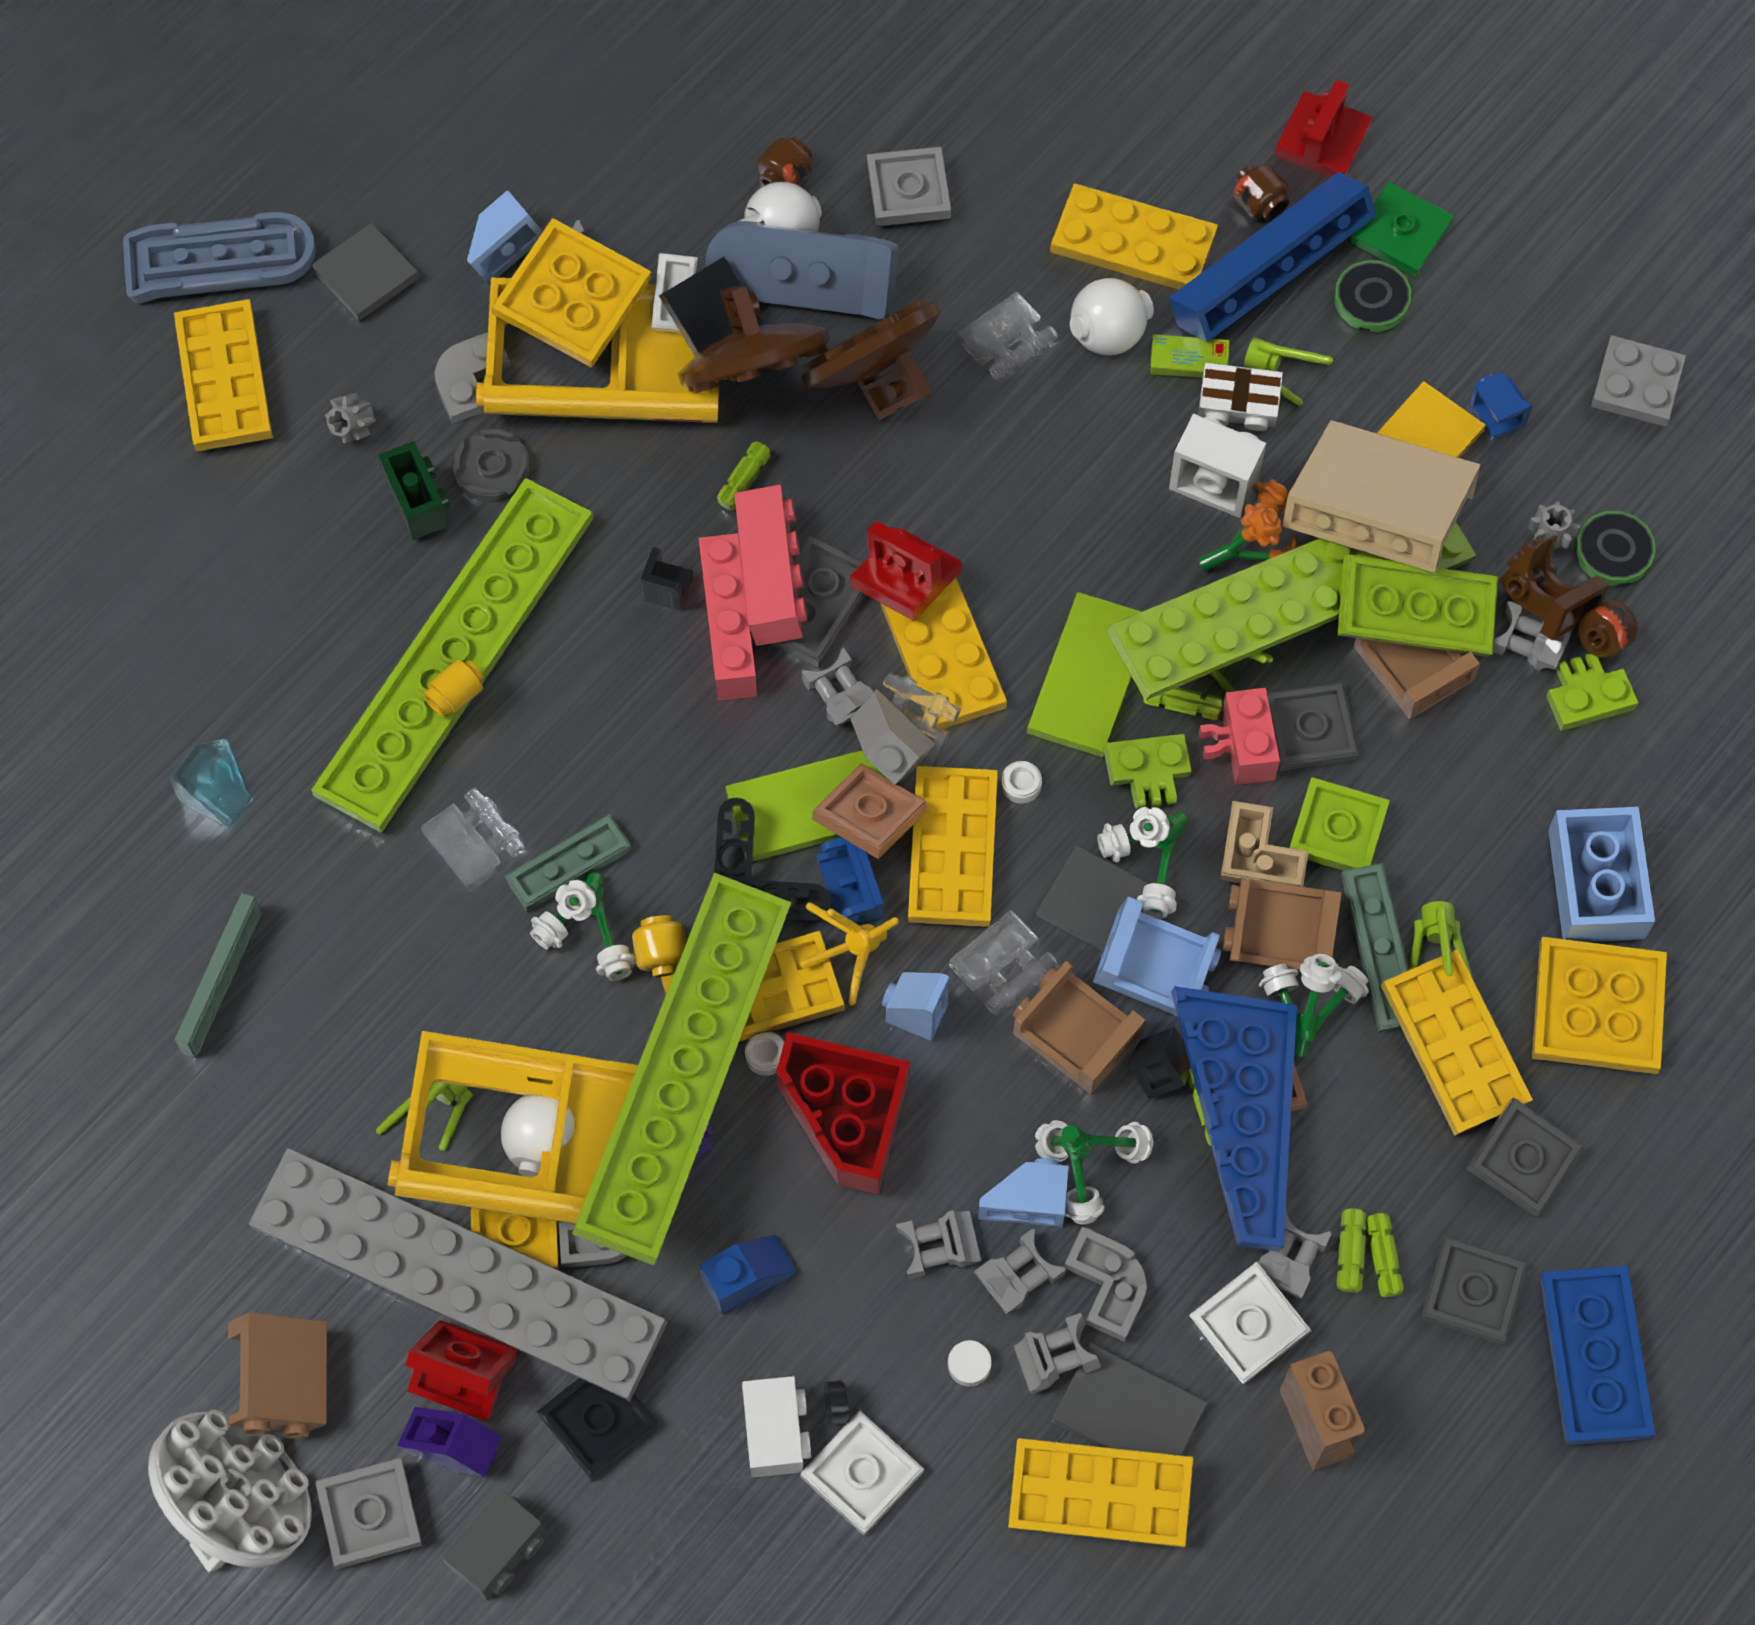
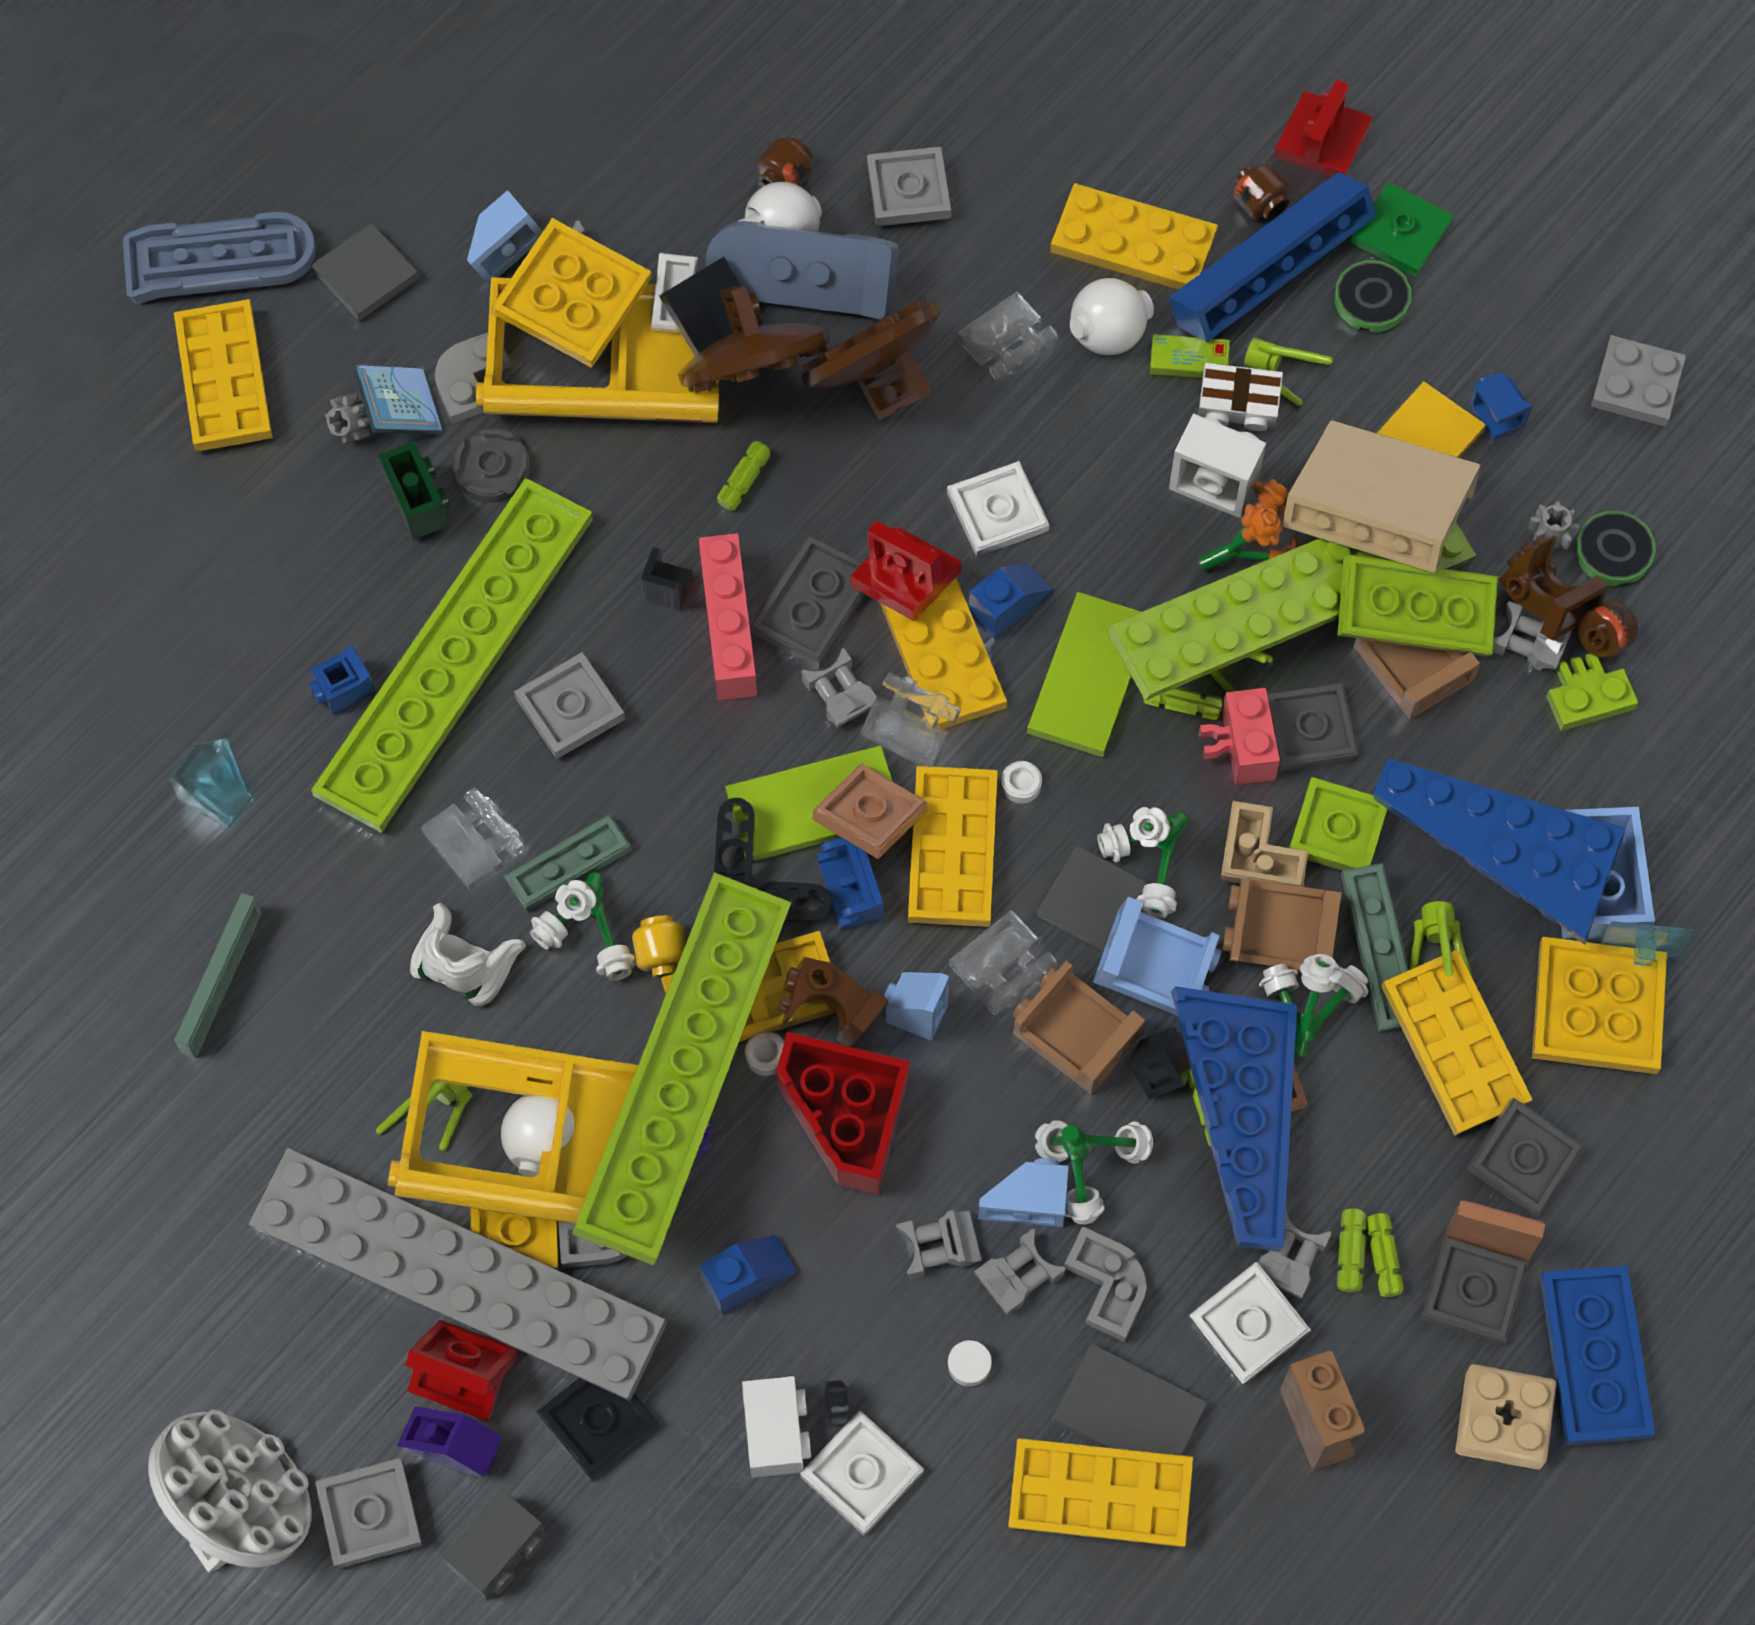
medium nougat panel [228,1312,327,1439] -> none
yellow brick [423,659,484,718] -> none
coral brick [734,484,808,646] -> none
yellow plant [800,902,899,1006] -> none
light grey slope [850,690,936,785] -> none
light grey piece [1013,1313,1101,1394] -> none
lime hinge [1103,734,1192,809] -> none
none -> blue window [308,645,376,715]
none -> piece [353,364,444,435]
none -> white hair [410,903,526,1006]
none -> light grey plate [514,652,625,759]
none -> reddish brown tile [777,957,889,1047]
none -> white tile [947,461,1050,557]
none -> blue slope [968,563,1054,639]
none -> blue wing [1373,758,1625,945]
none -> nougat tile [1445,1200,1545,1262]
none -> tan brick [1455,1364,1556,1470]
none -> clear light blue piece [1597,921,1696,966]

